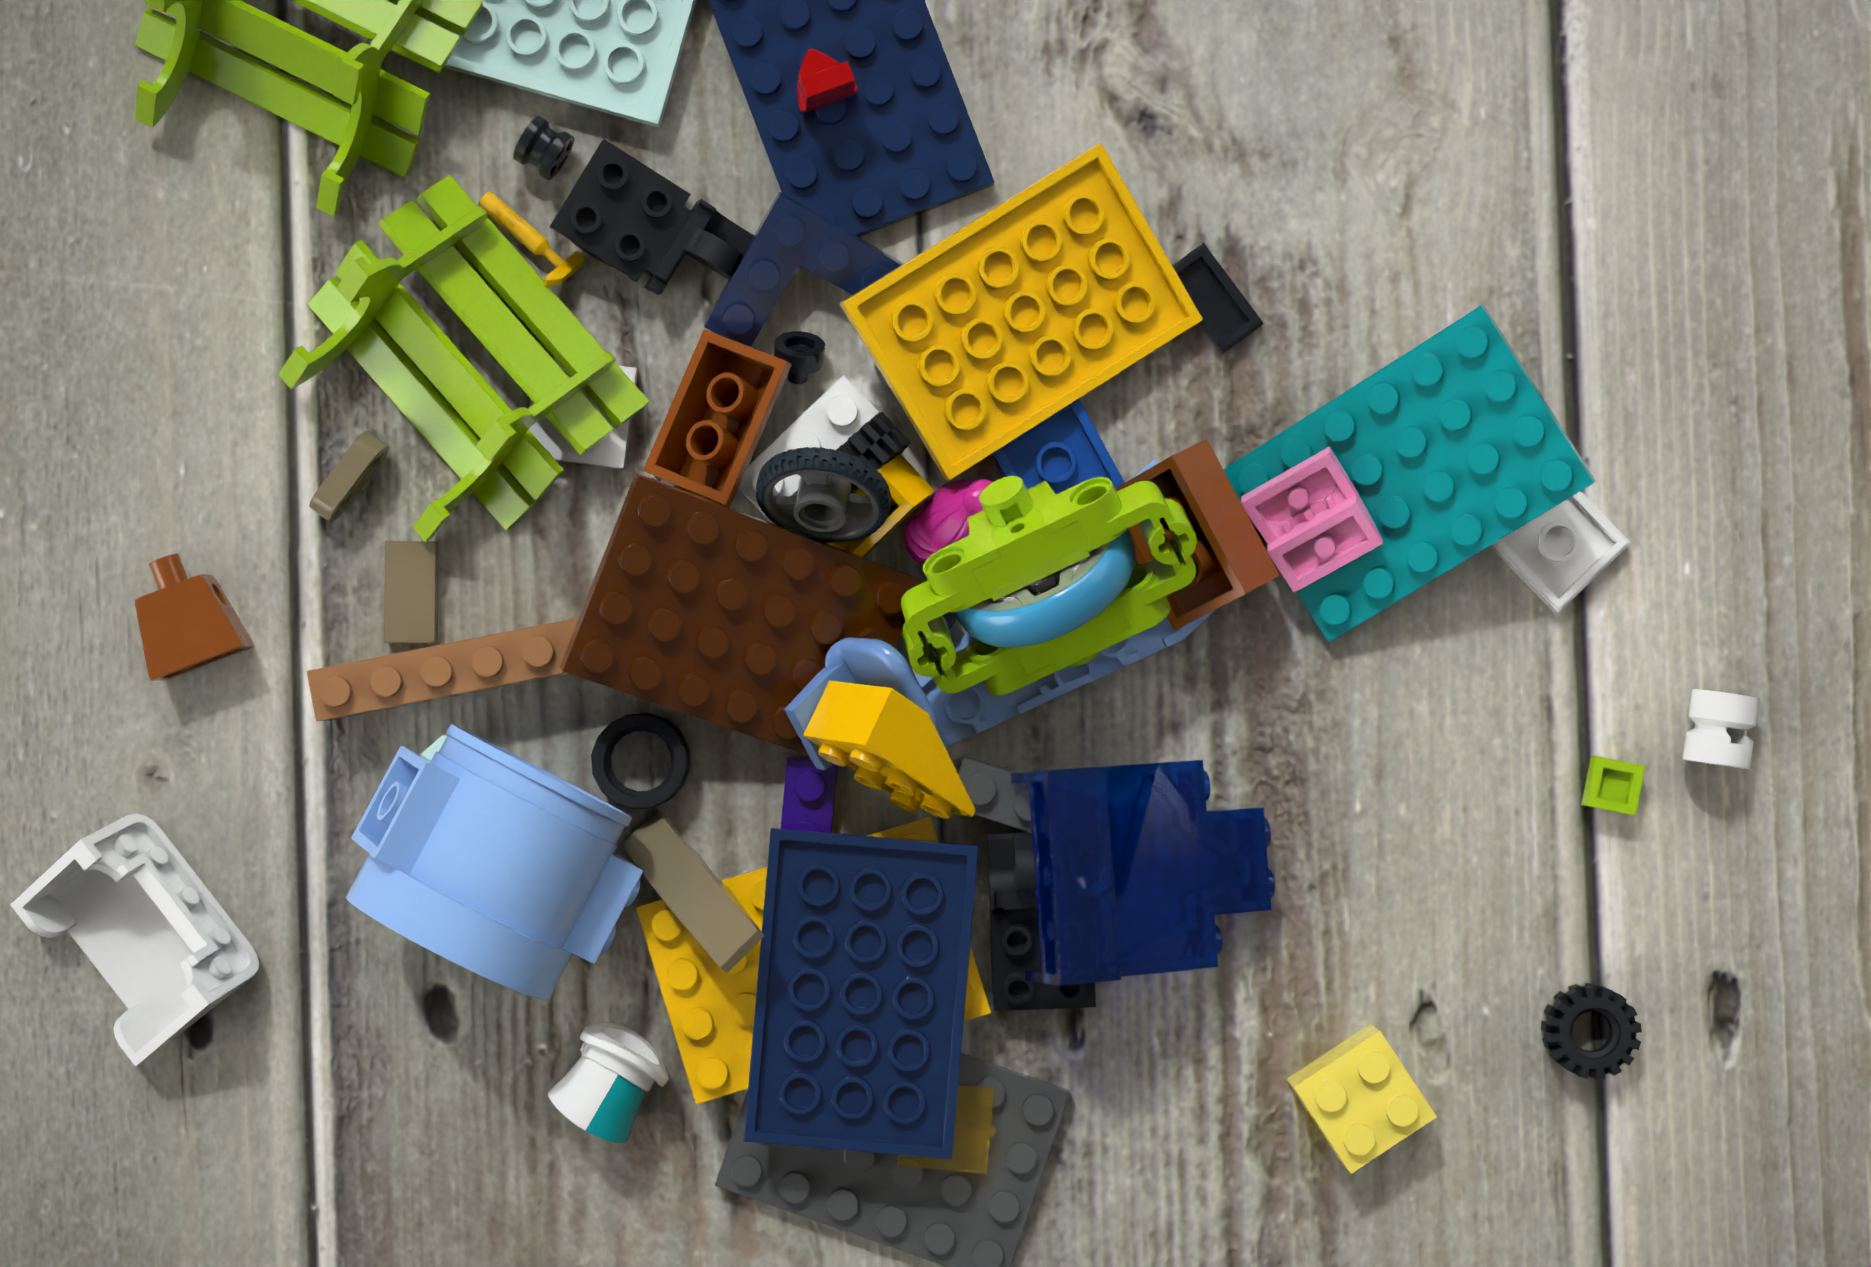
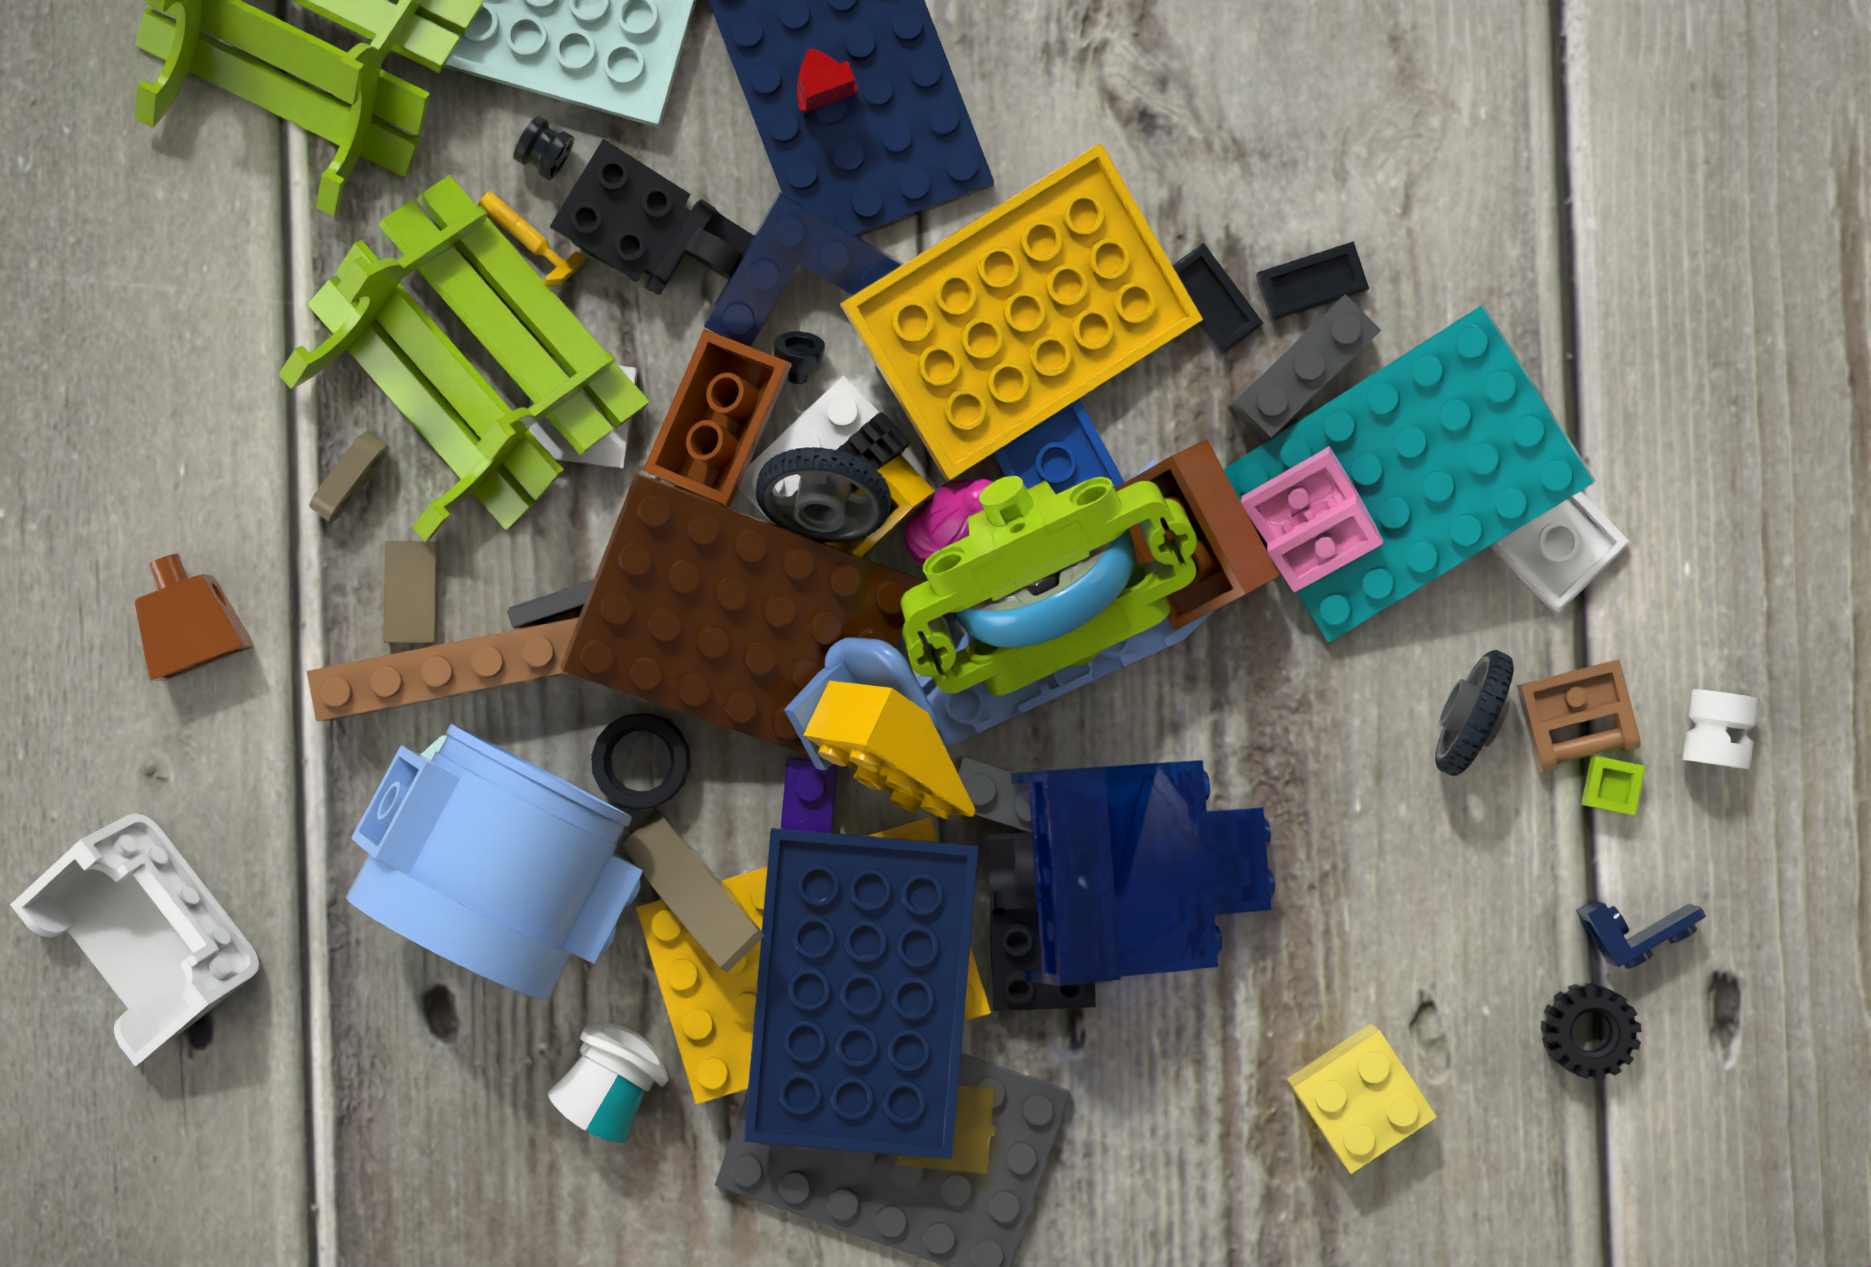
none -> dark grey tile [507,579,594,629]
none -> dark grey brick [1229,294,1381,443]
none -> black tile [1256,241,1369,322]
none -> wheel [1435,650,1514,776]
none -> medium nougat plate [1517,660,1641,773]
none -> dark blue bracket [1576,900,1706,969]

